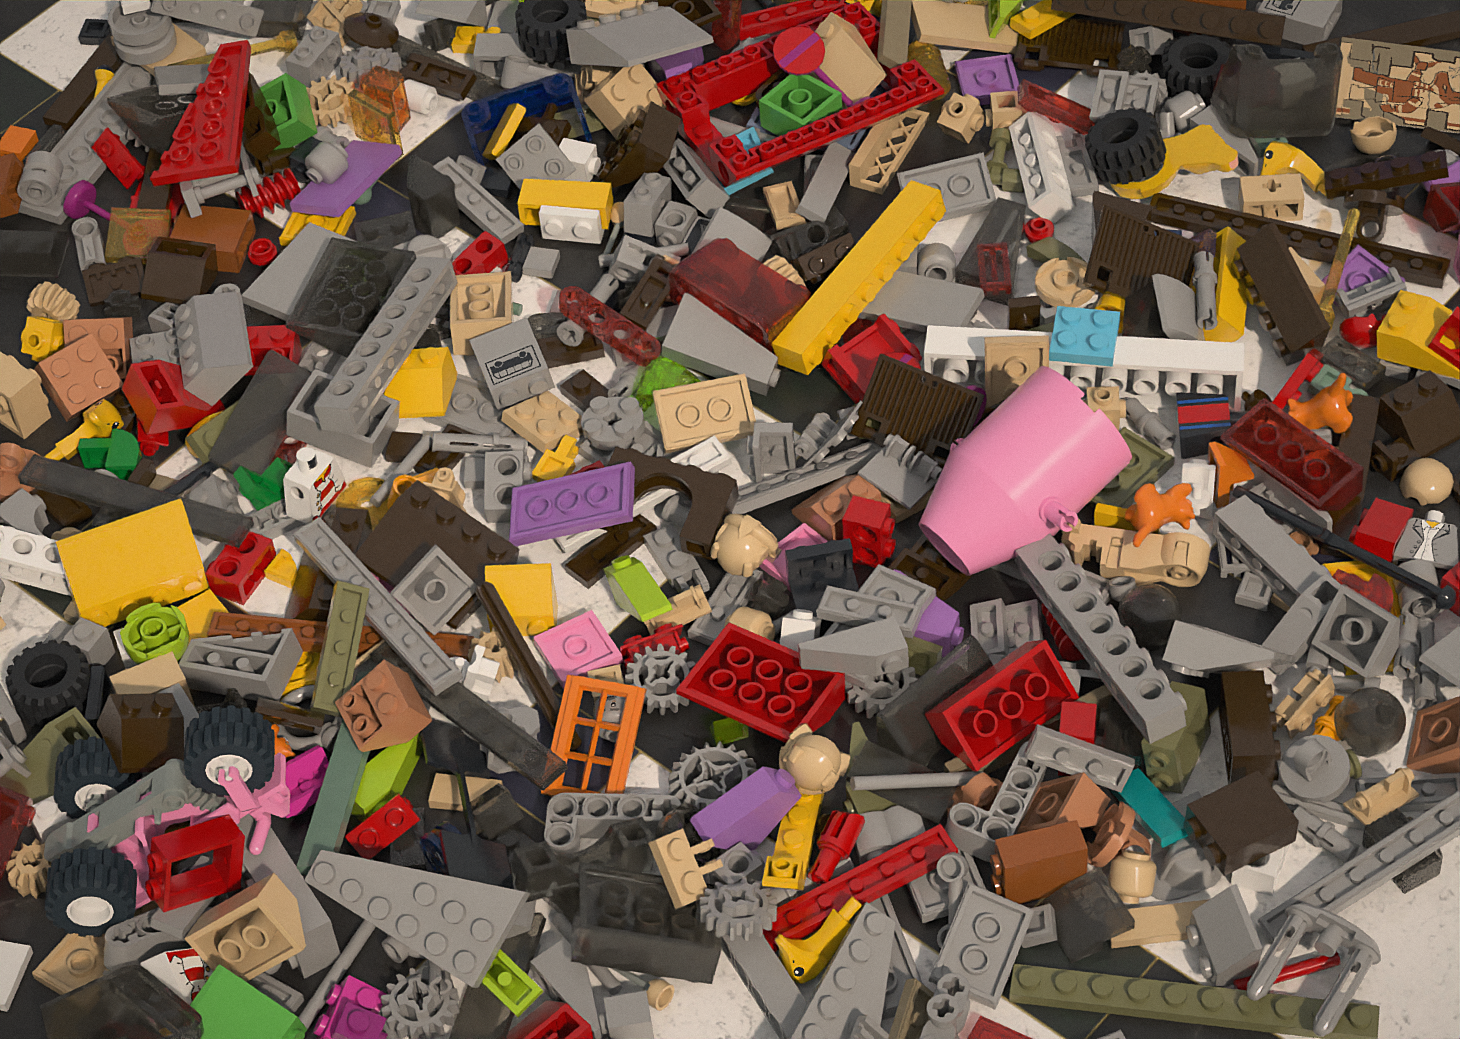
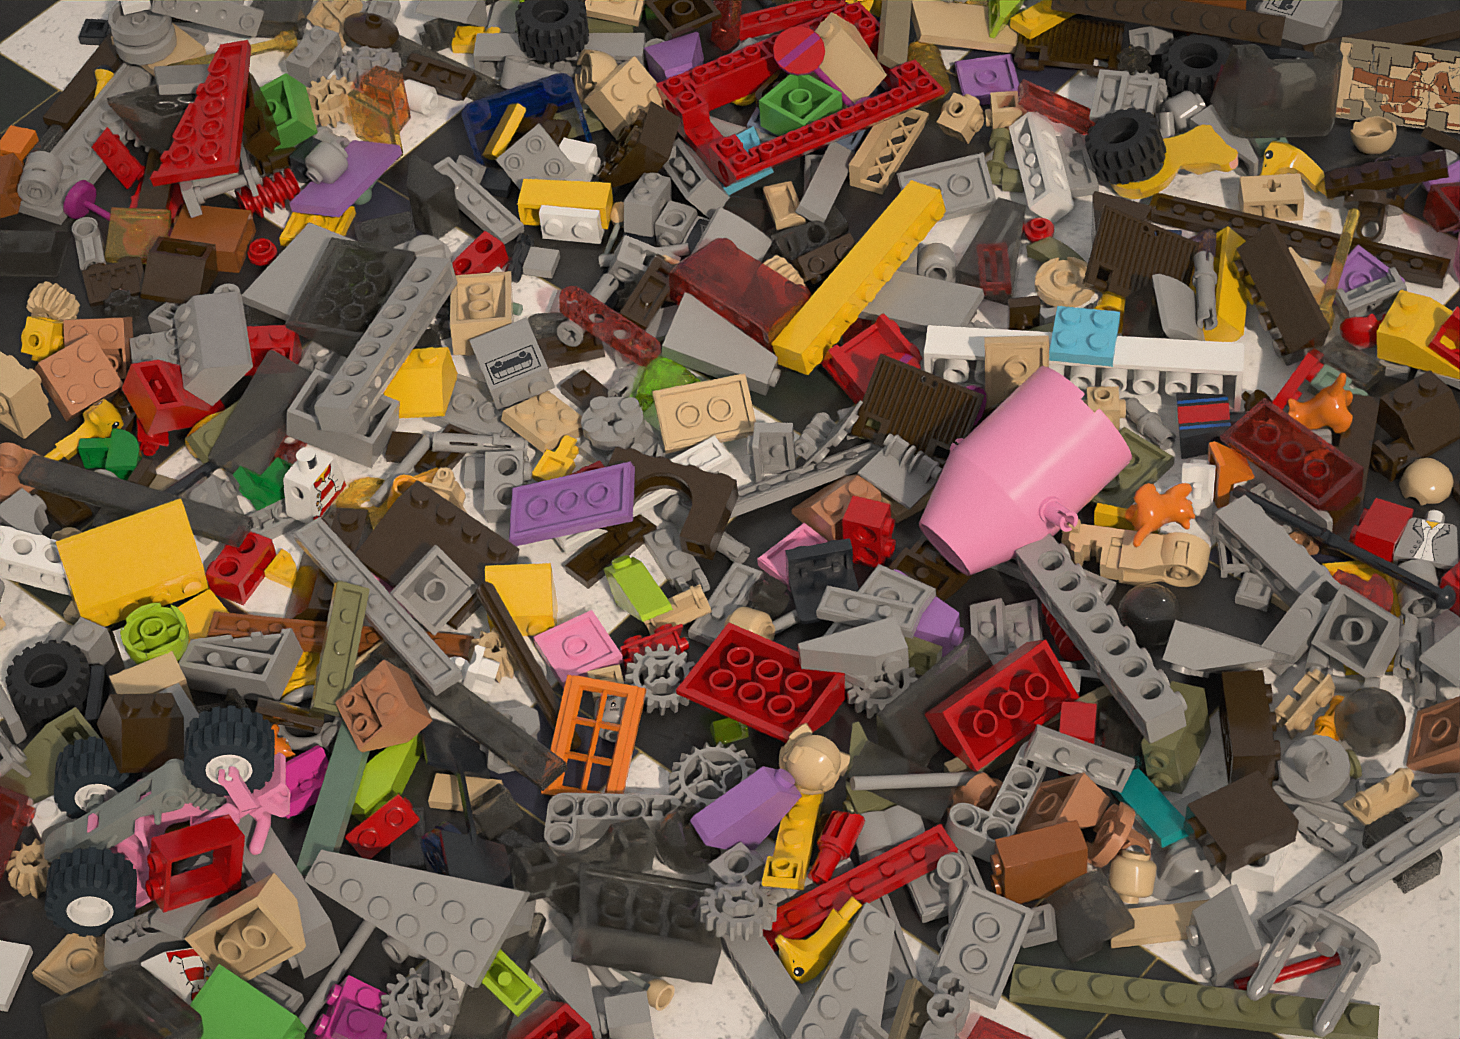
light grey slope [566,2,714,67] -> none
tan hinge [648,828,723,909] -> none
tan helmet [710,514,782,577] -> none
white brick [780,609,822,652] -> none
light grey hinge [1109,576,1136,603] -> none

